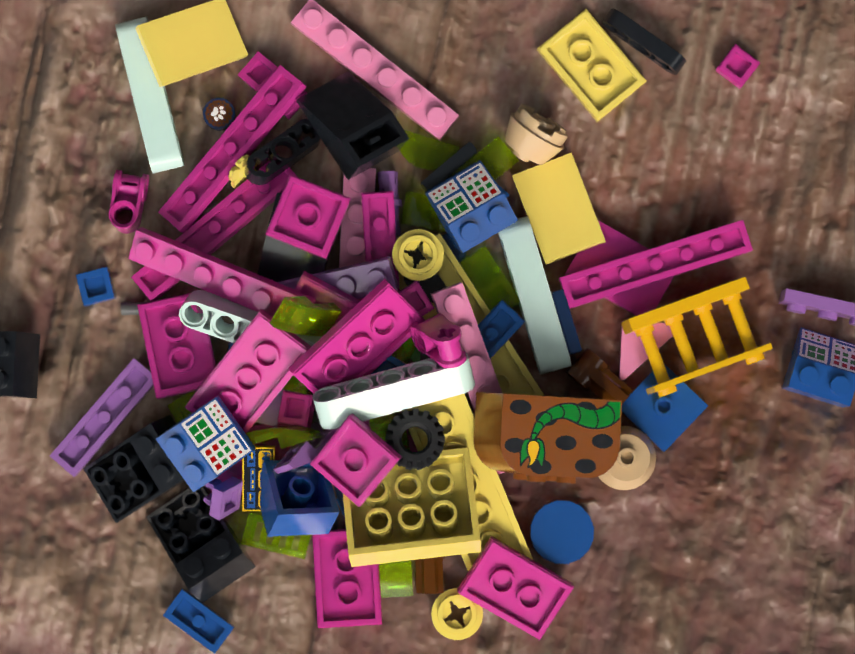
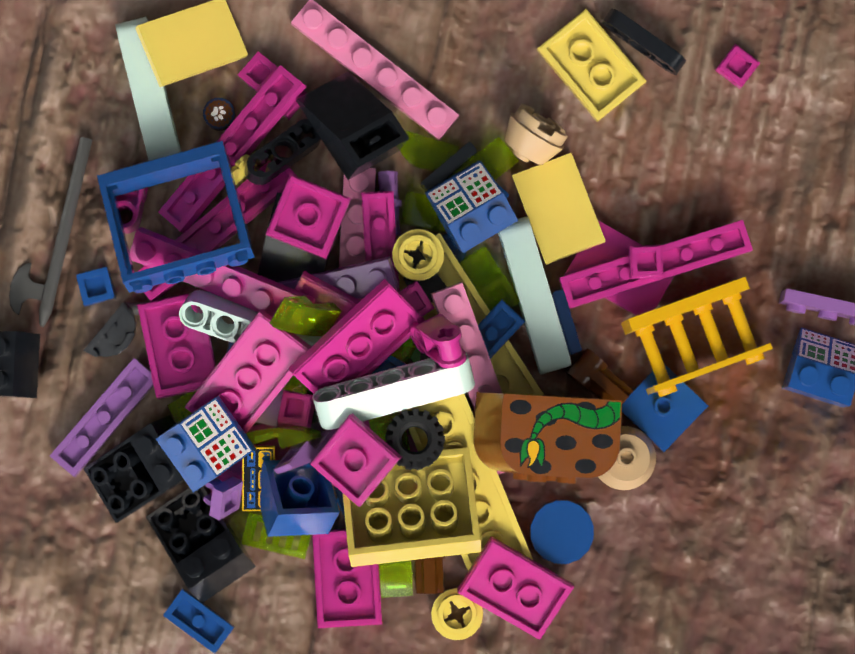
bright pink tile [619,321,673,381] -> none
none -> dark grey piece [9,137,93,327]
none -> black tile [83,301,137,357]
none -> blue window [97,141,255,293]
none -> dark pink tile [629,245,664,279]

